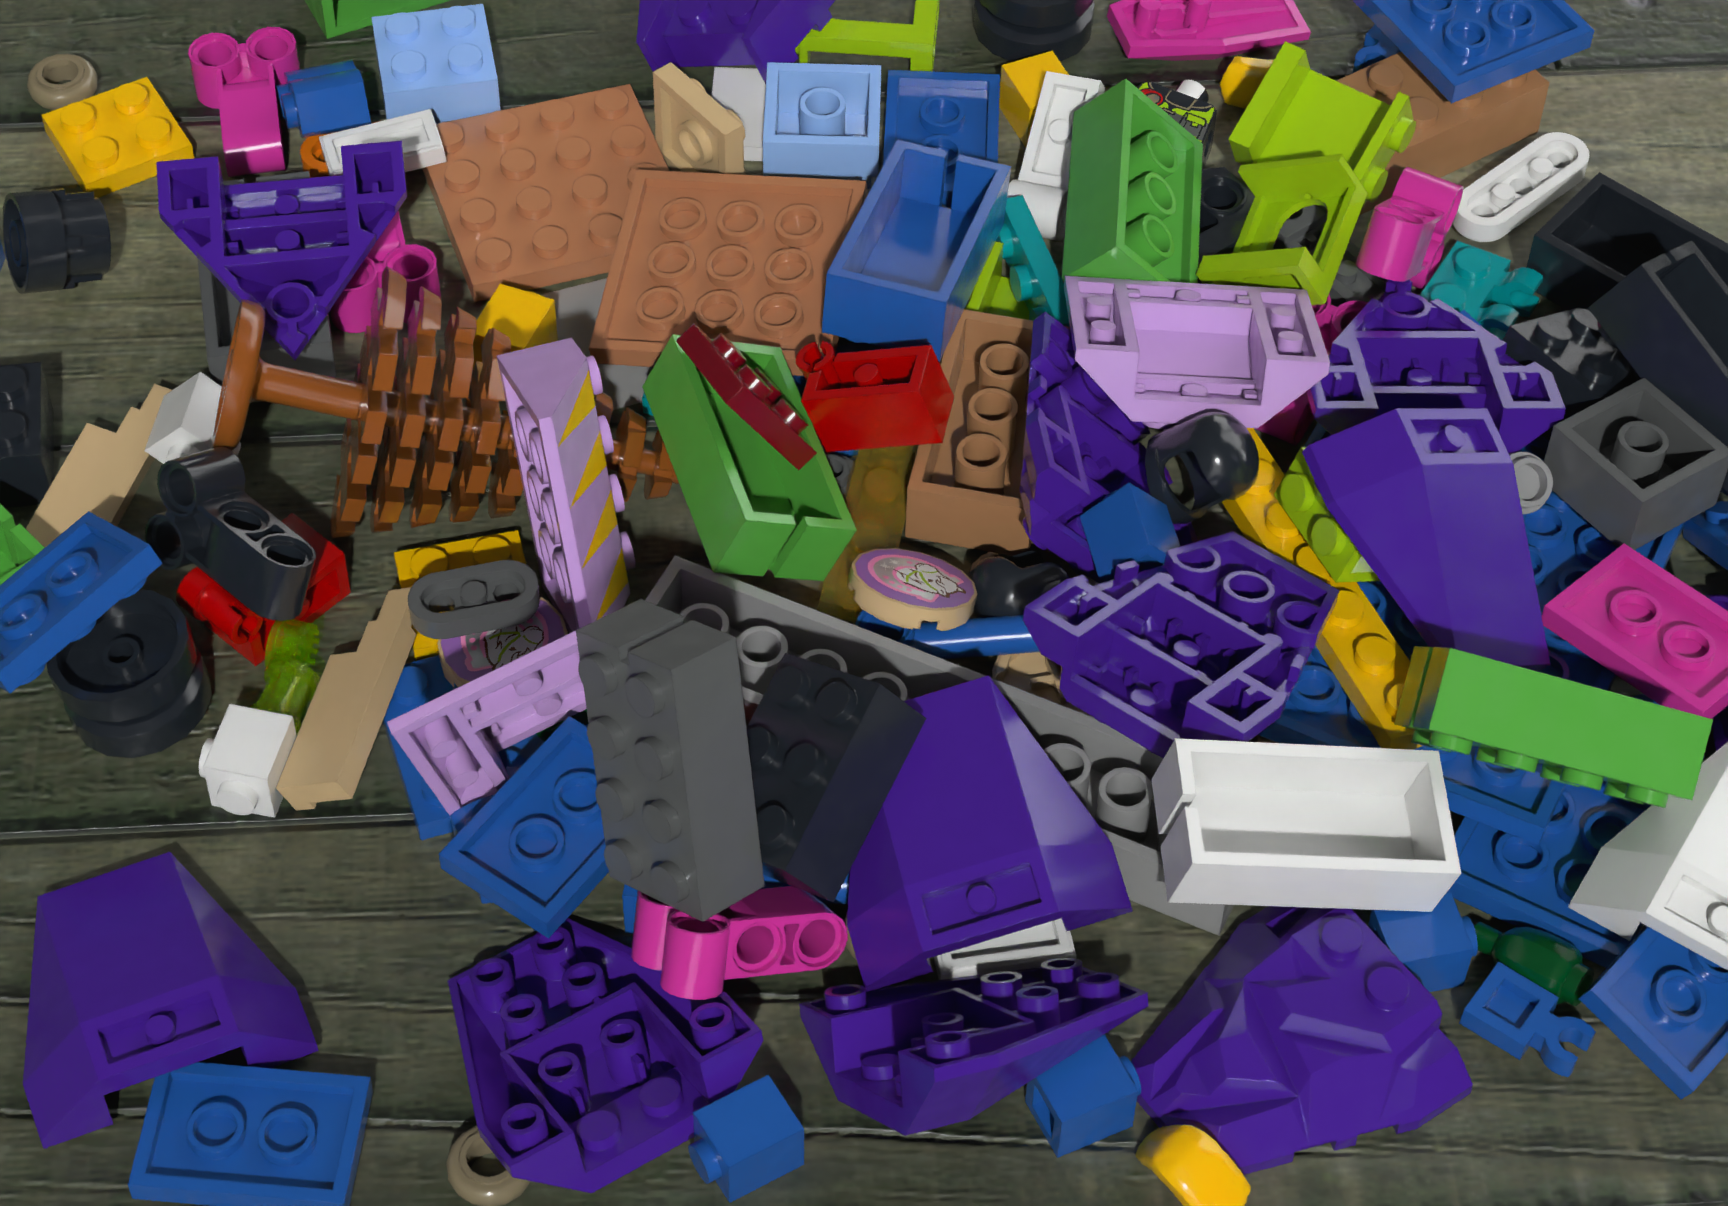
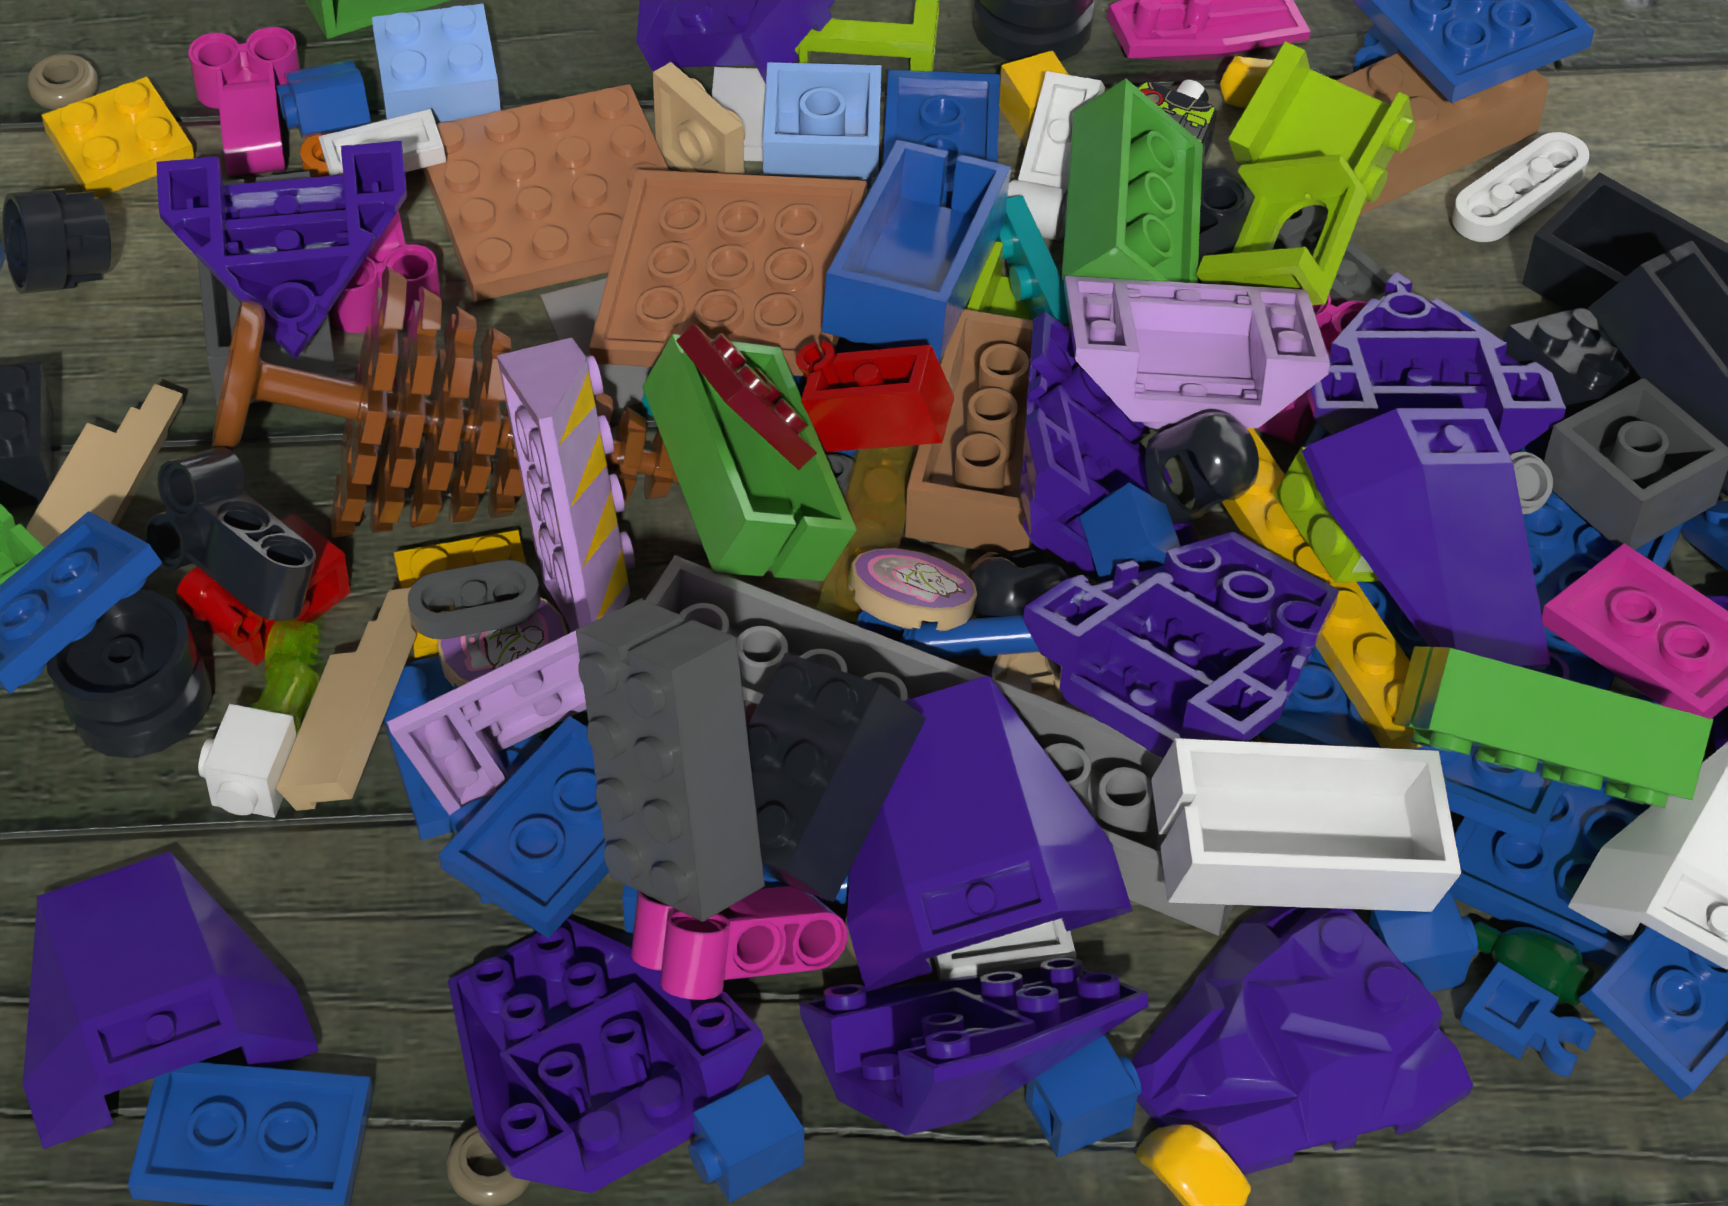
white brick [144,372,241,464] -> none
yellow brick [473,283,558,370] -> none
dark pink piece [1355,167,1463,289] -> none
teal plate [1420,240,1543,340] -> none

